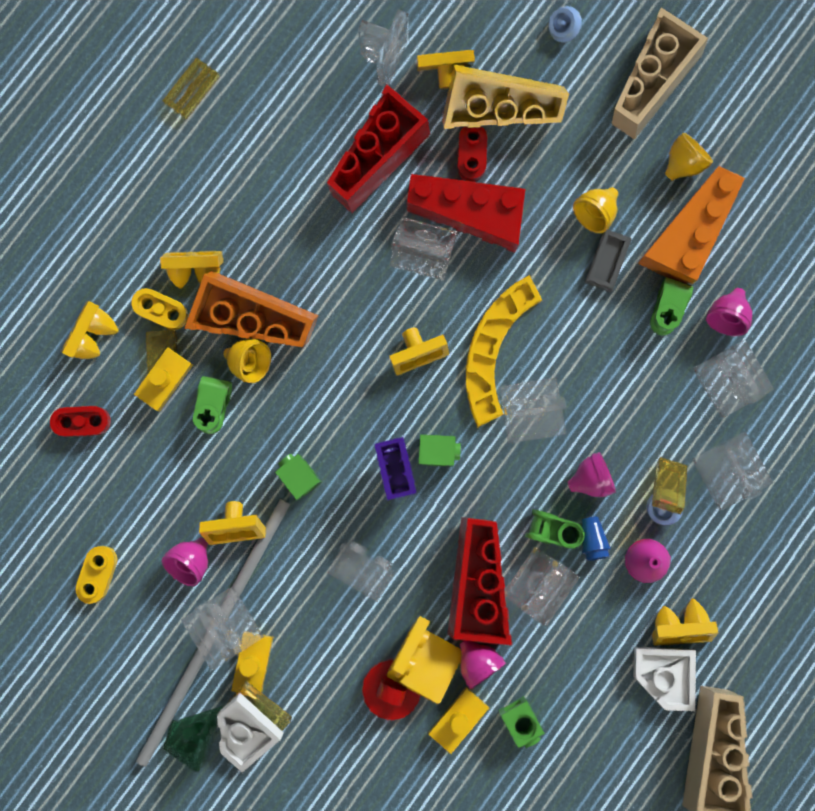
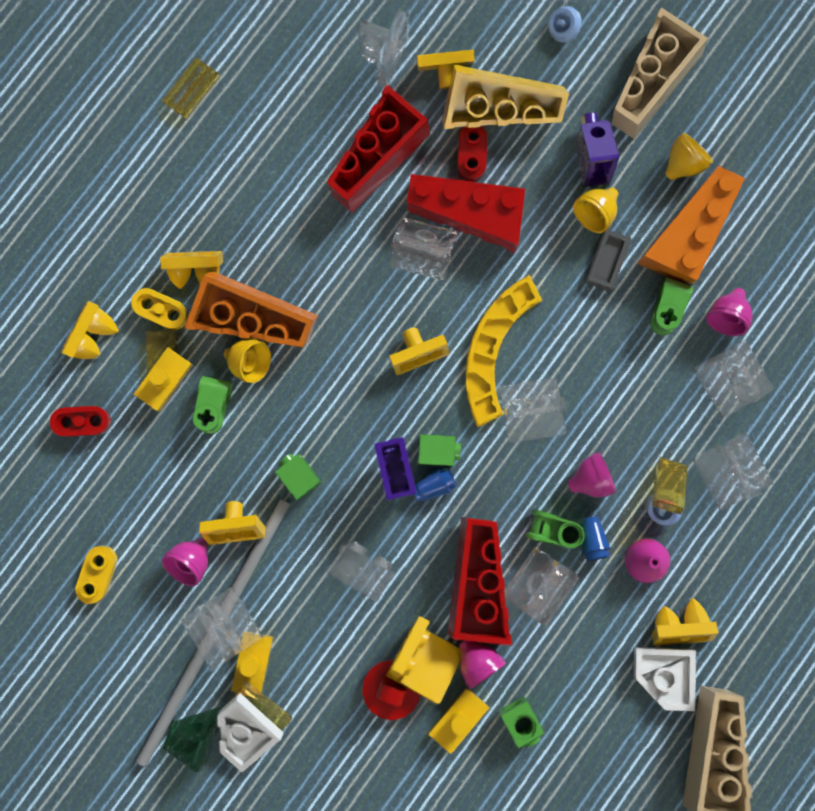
none -> blue cone [414,466,457,502]
none -> dark purple torso [576,113,619,187]

